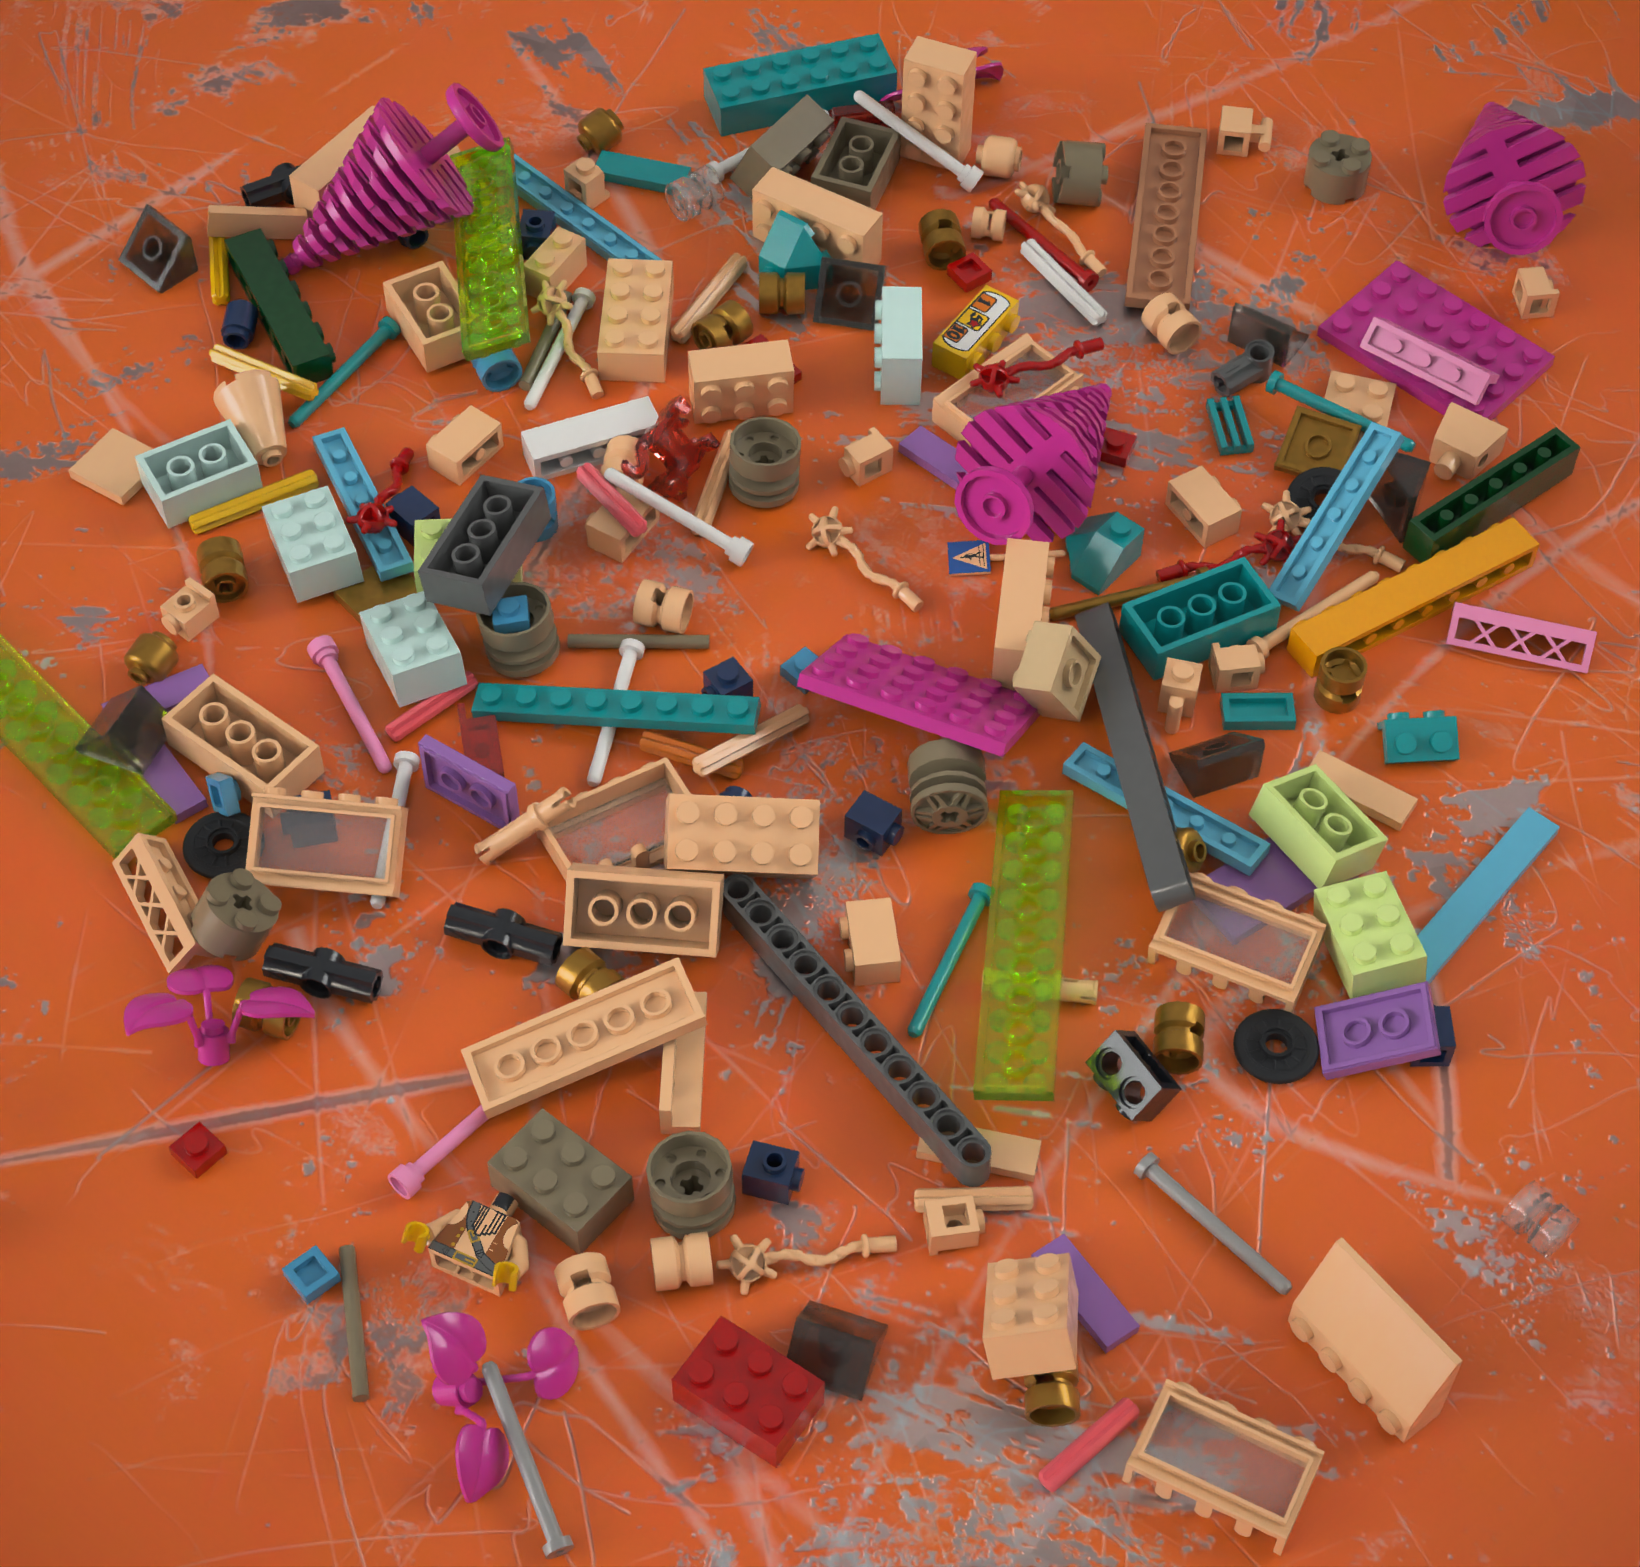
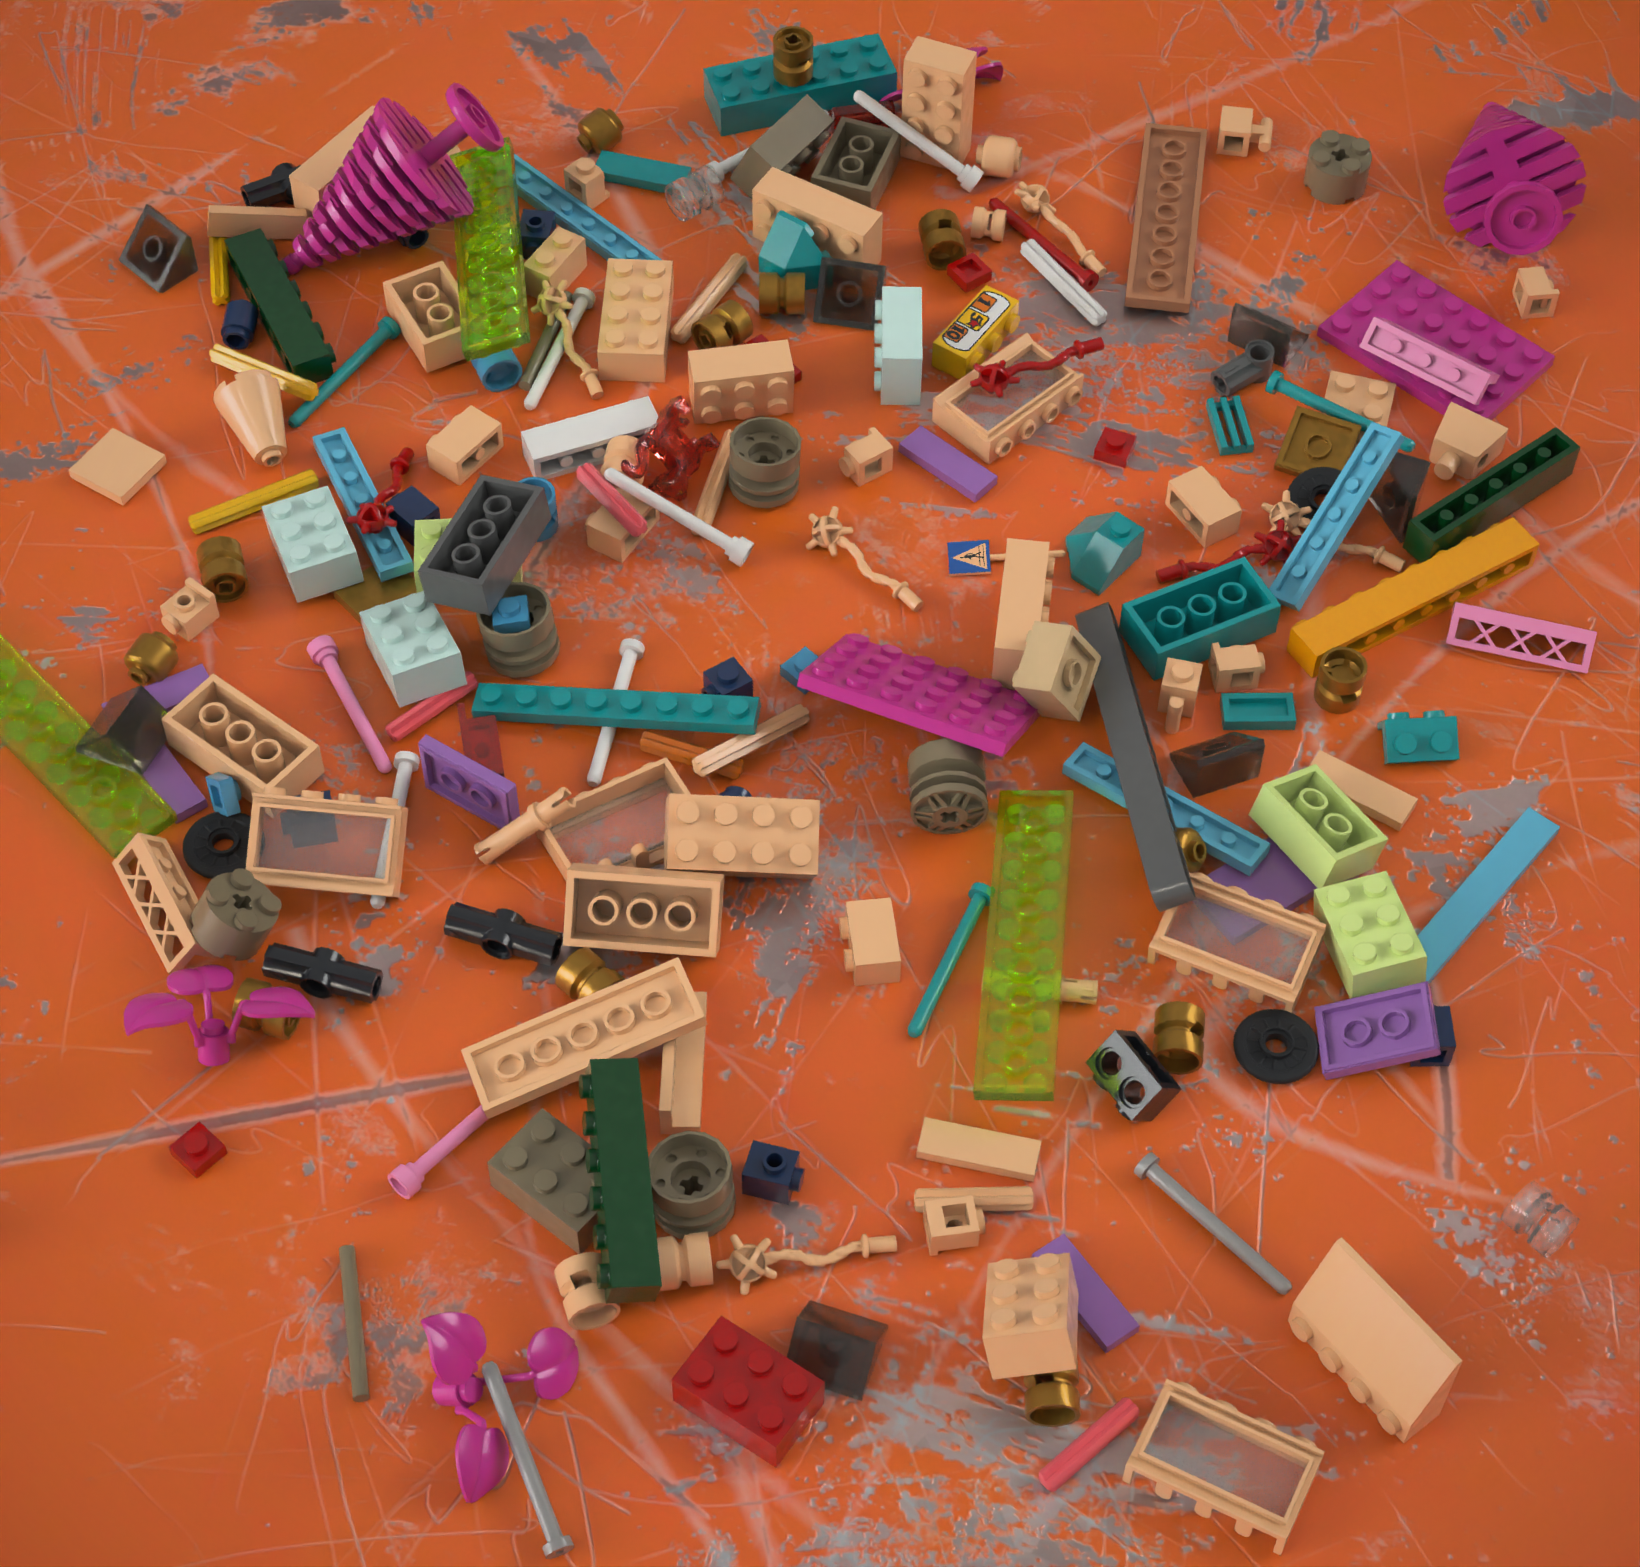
light aqua brick [135,419,263,529] -> none
dark azure plate [282,1245,341,1305] -> none
torso [401,1192,529,1297] -> none
dark tan bar [567,634,710,649] -> none
light nougat wheel [633,579,694,634] -> none
dark grey beam [723,873,992,1187] -> none
dark blue brick [844,790,904,856] -> none
dark pink plant [954,383,1112,545] -> none
pearl gold bar [1049,566,1209,621] -> none
dark tan brick [1052,140,1108,207] -> none
light nougat wheel [1141,293,1202,355] -> none
light nougat bar [1246,571,1380,659] -> none
none -> dark green brick [579,1058,662,1304]
none -> pearl gold wheel [773,26,813,87]

